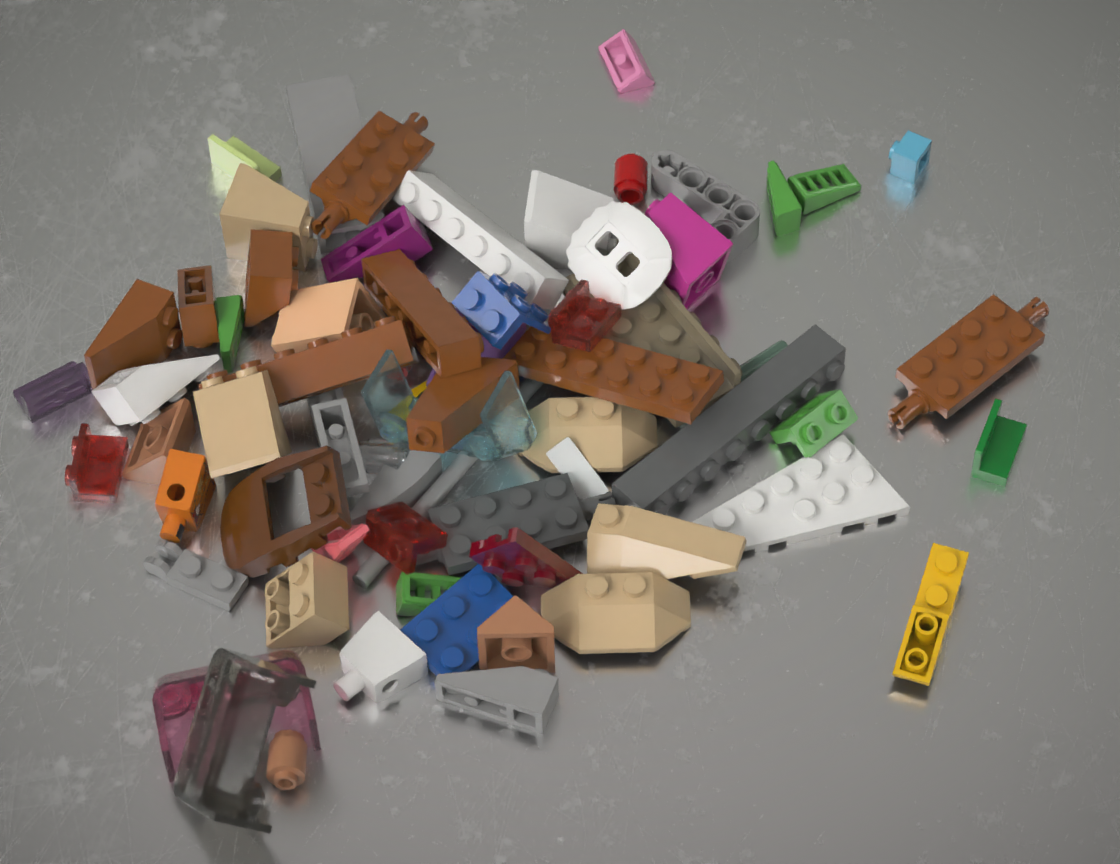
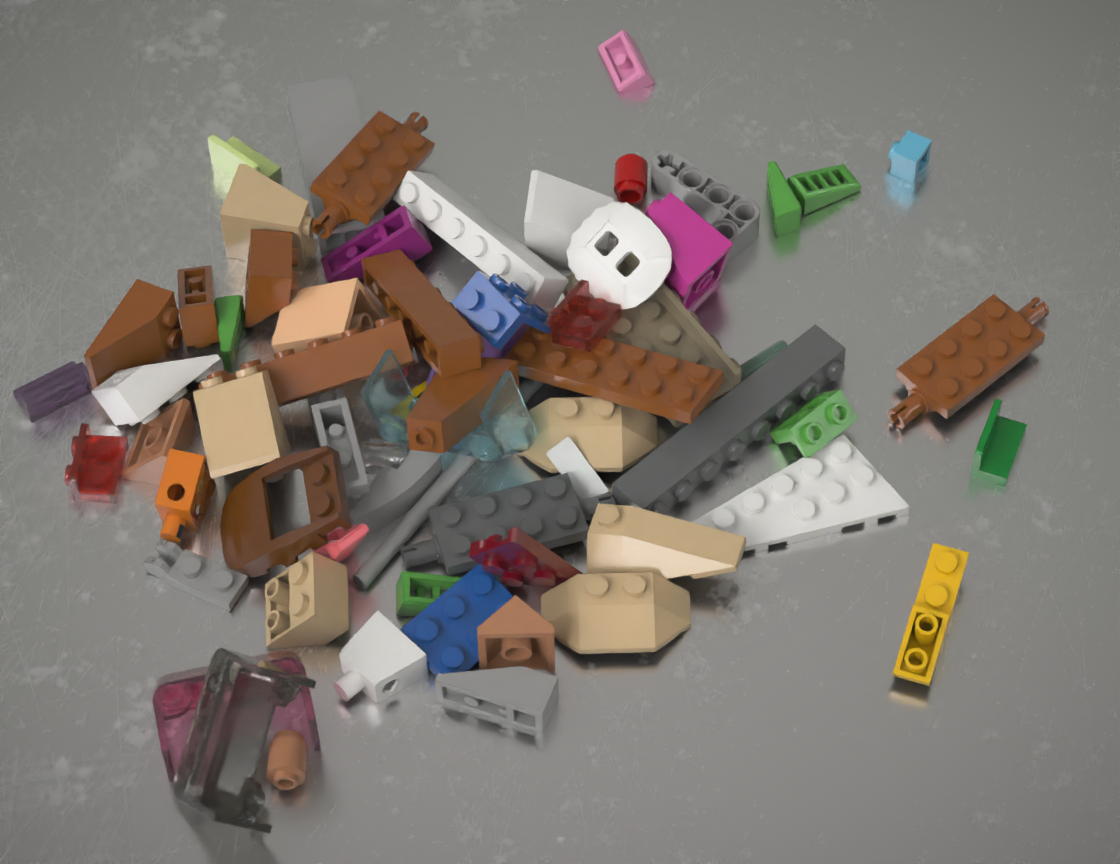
clear red bracket [363,501,448,575] -> none

